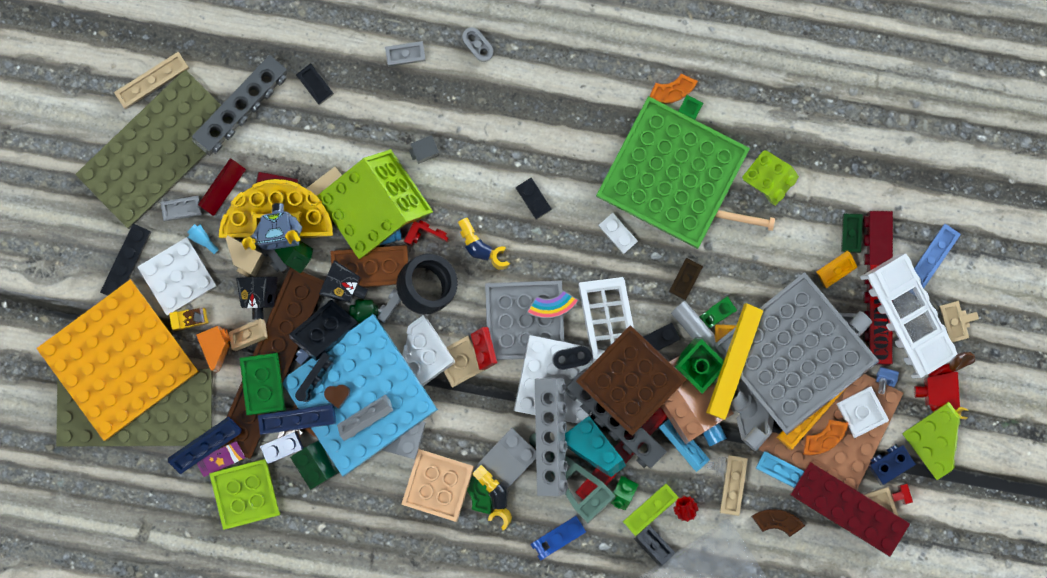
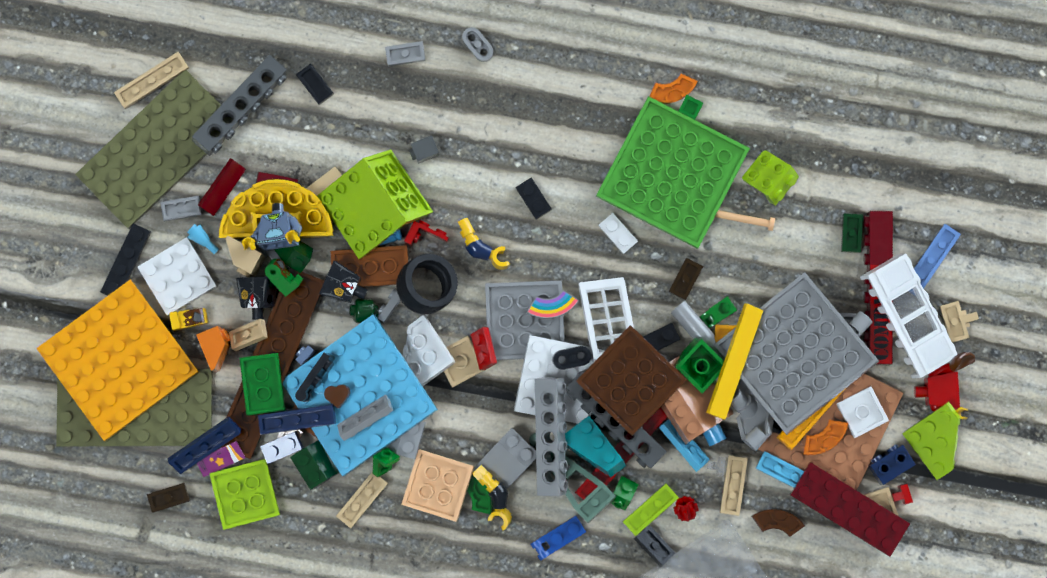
black plate [289,299,358,361] -> none
light orange plate [816,251,857,289] -> none
medium blue piece [876,366,899,394] -> none
none -> dark brown plate [147,483,190,513]
none -> green leg [265,258,303,297]
none -> tan plate [336,472,388,528]
none -> green bracket [373,448,400,477]

